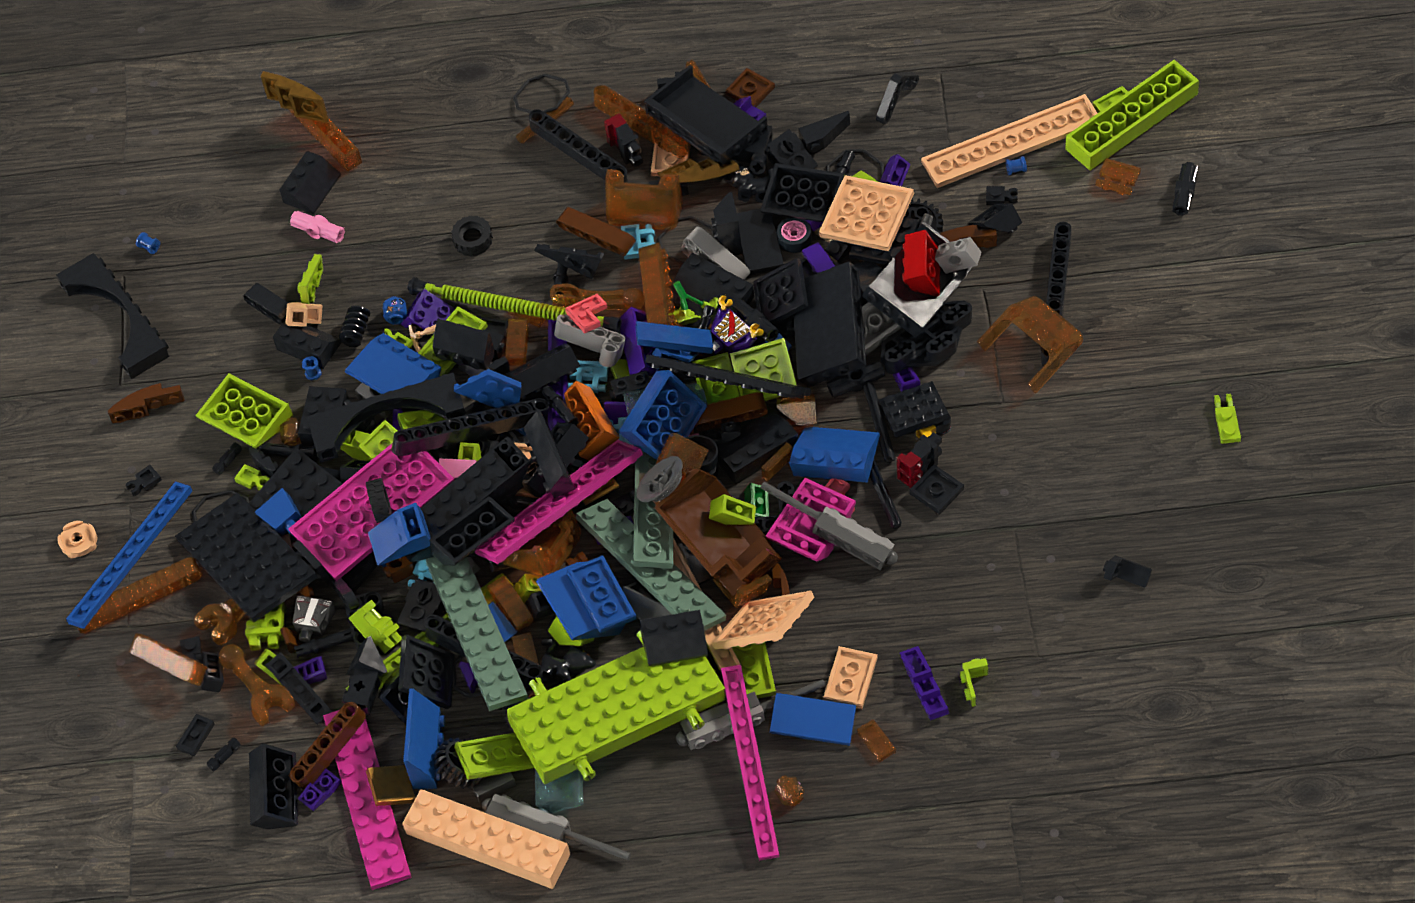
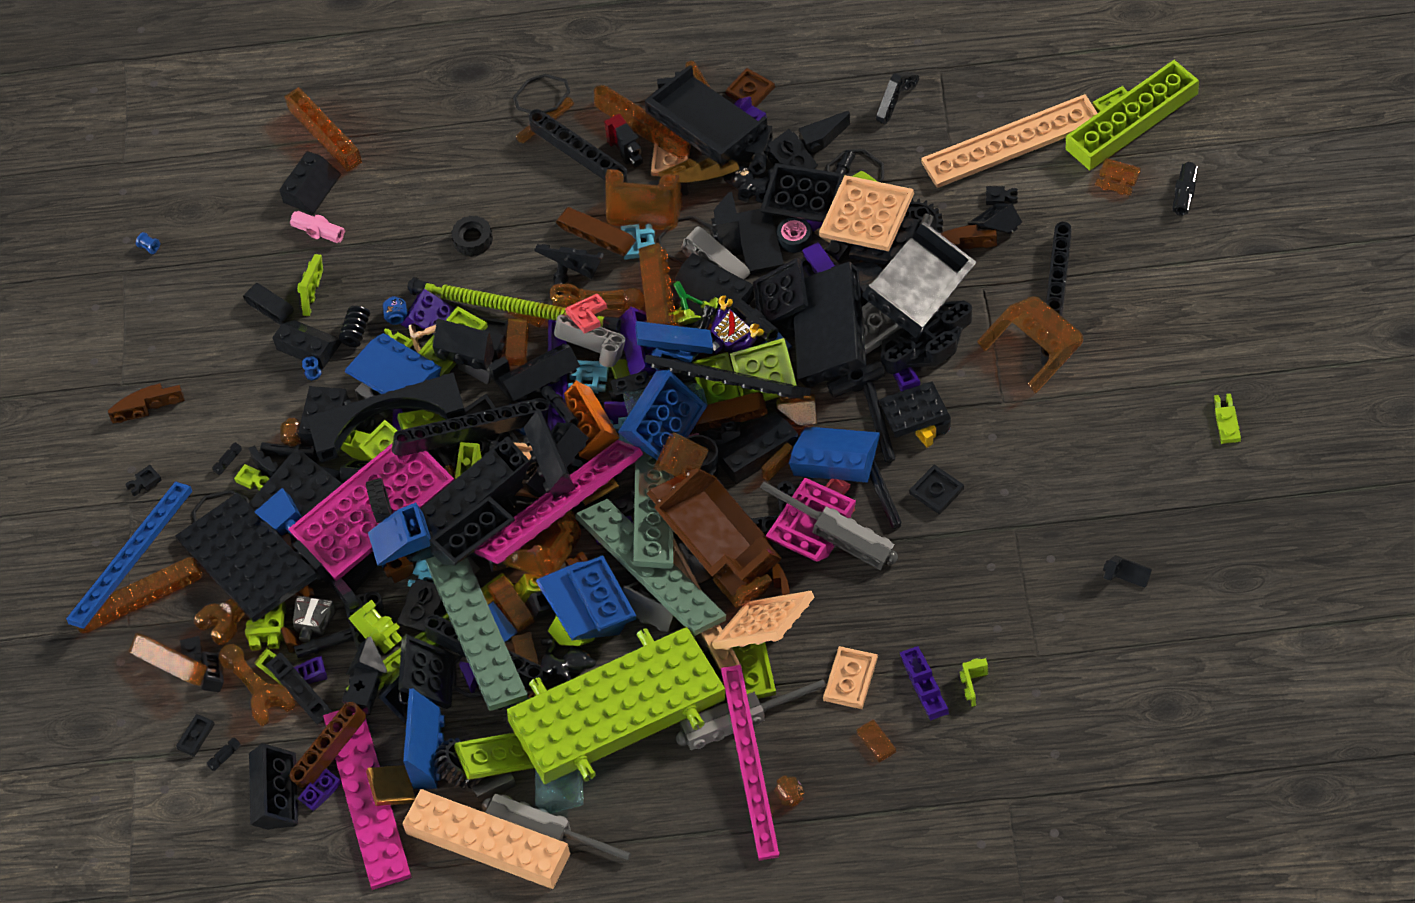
black arch [56,253,169,379] -> none
light nougat plate [58,521,97,559] -> none
lime slope [196,373,293,448] -> none
pearl gold slope [261,71,329,123] -> none
light nougat brick [285,302,323,327] -> none
bright pink tile [439,458,477,479] -> none
blue wing [454,369,521,408] -> none
dark grey piece [637,456,683,502] -> none
black slope [640,610,708,667] -> none
lime slope [709,494,756,525] -> none
green slope [744,483,769,518] -> none
blue tile [770,693,856,746] -> none
dark purple slope [880,154,911,187] -> none
hips [897,432,942,488] -> none
red slope [902,230,940,296] -> none
light grey brick [934,237,981,274] -> none
blue bush [1006,156,1027,175] -> none

